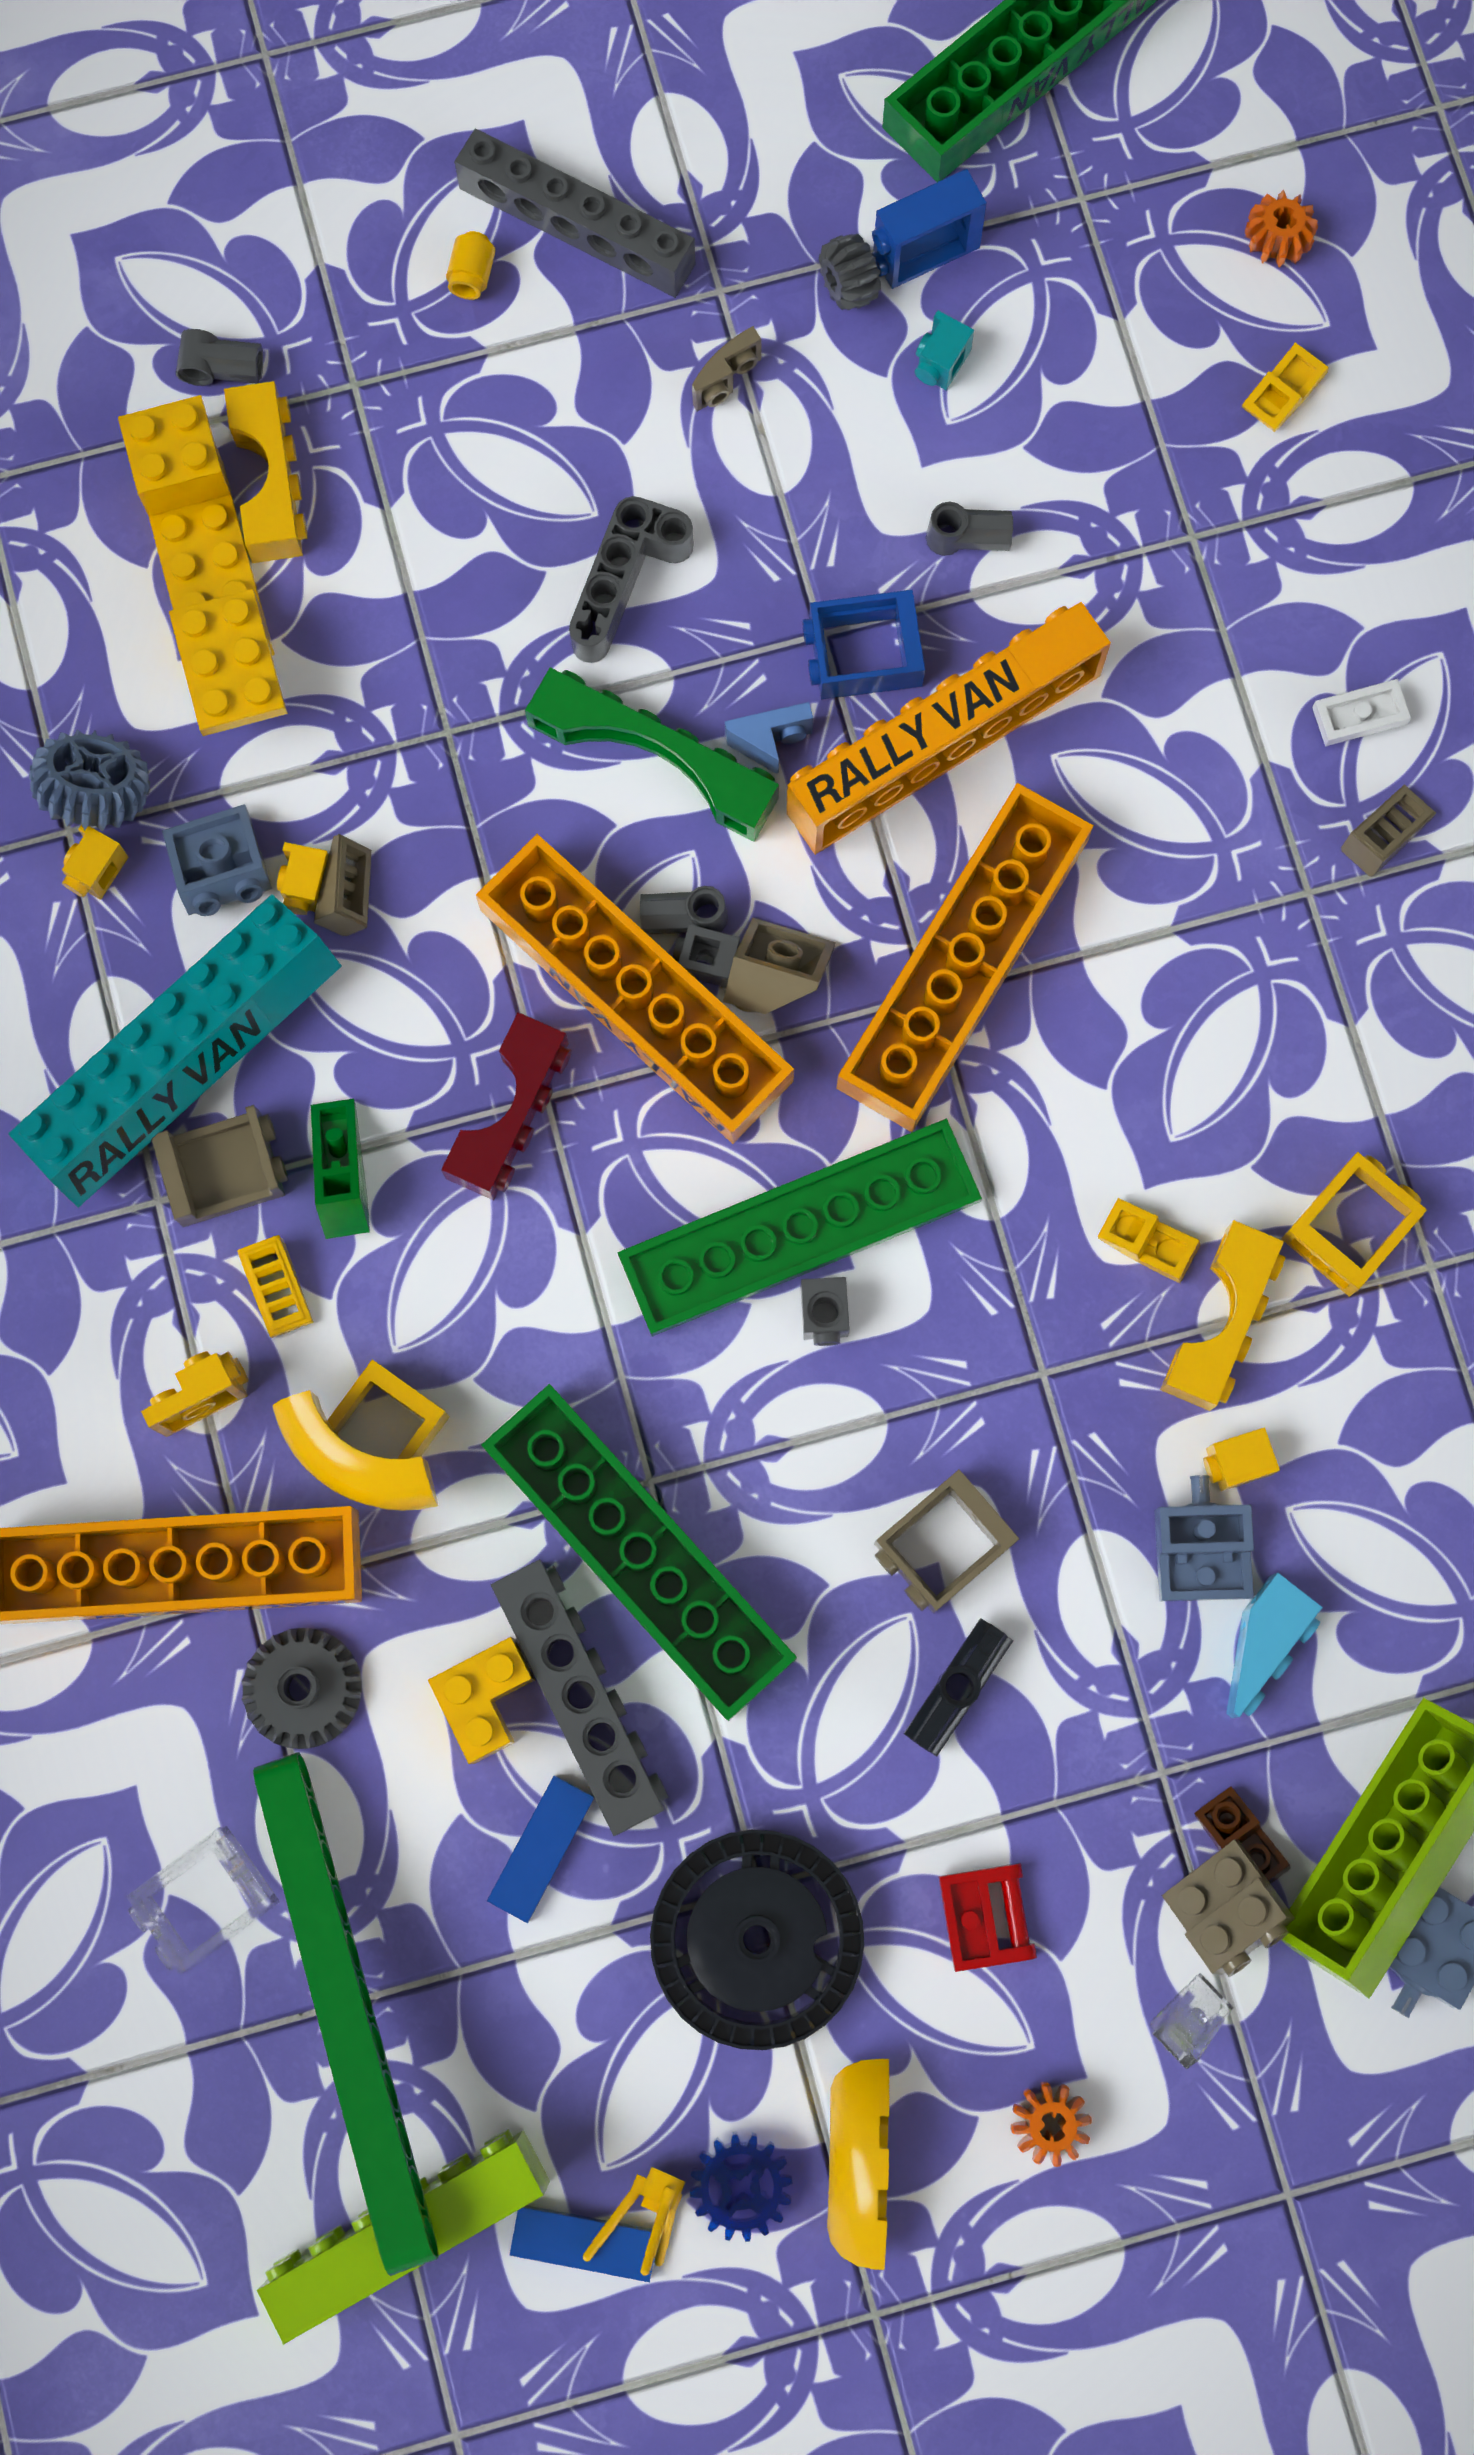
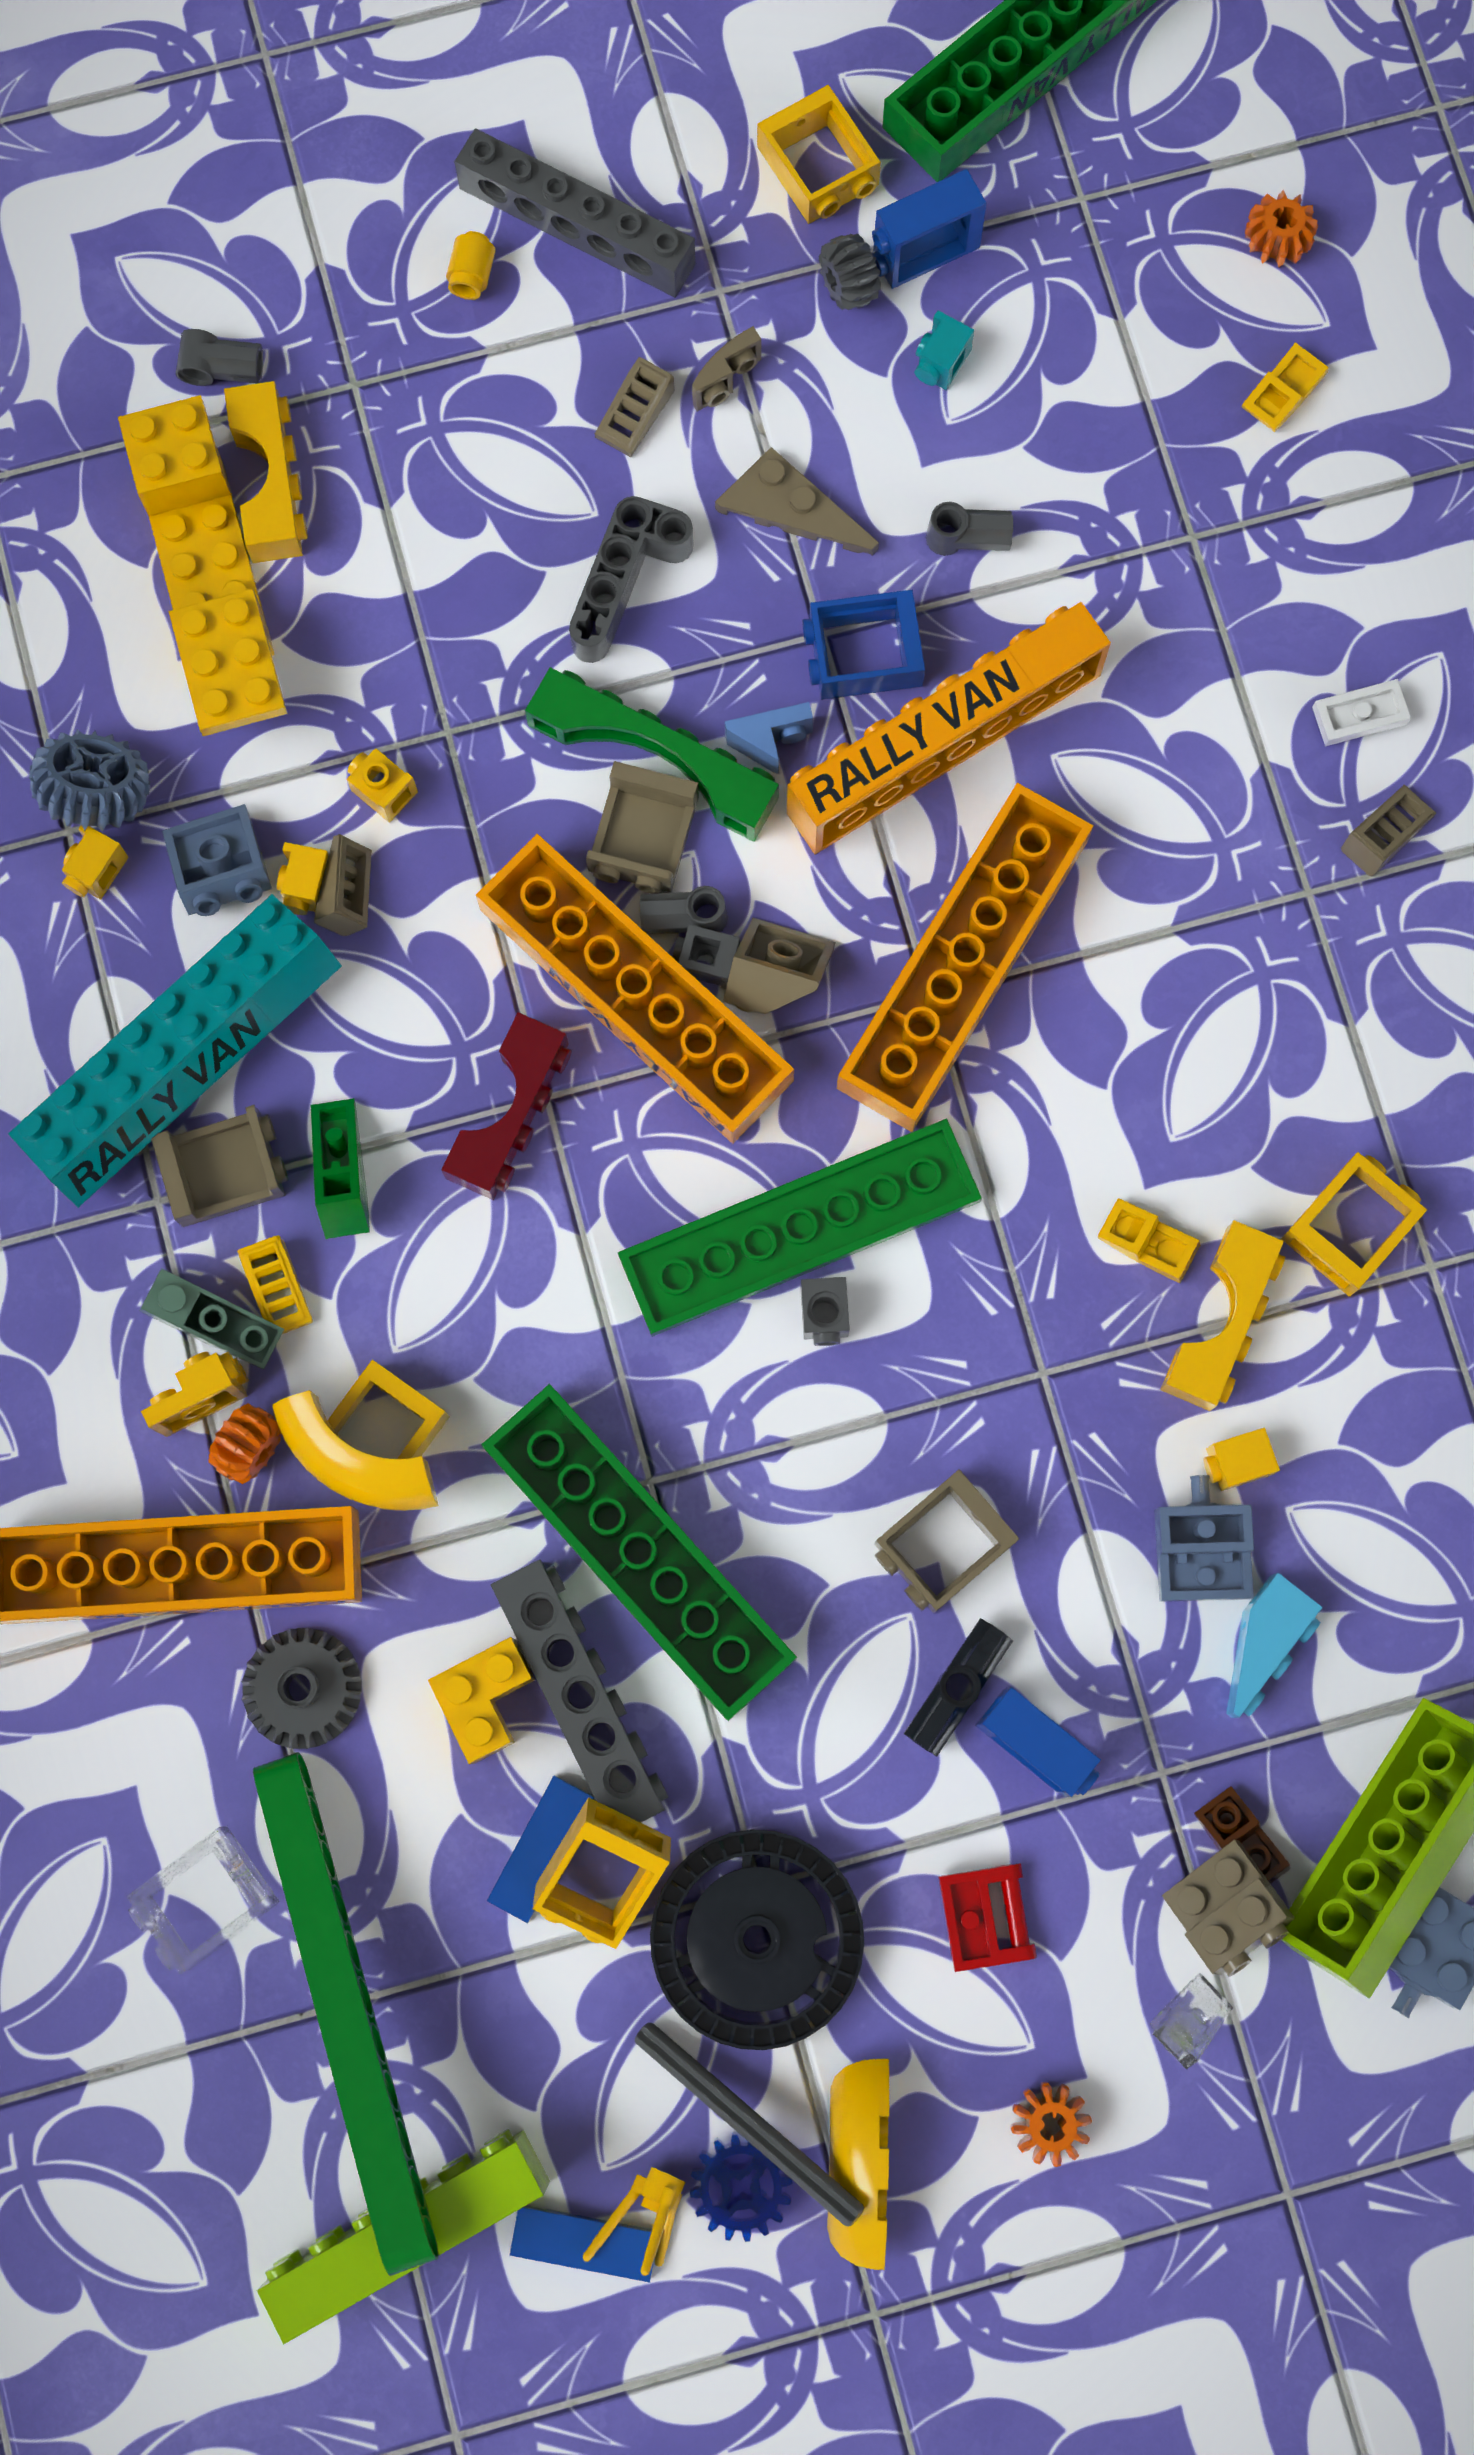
none -> sand green slope [139,1268,284,1370]
none -> orange gear [208,1403,281,1484]
none -> yellow brick [346,748,418,823]
none -> yellow window [532,1797,671,1949]
none -> dark tan panel [586,761,699,894]
none -> dark tan slope [595,357,675,458]
none -> dark grey axle [635,2022,864,2226]
none -> dark tan wing [715,447,879,555]
none -> yellow window [757,84,881,224]
none -> blue window [975,1687,1101,1797]

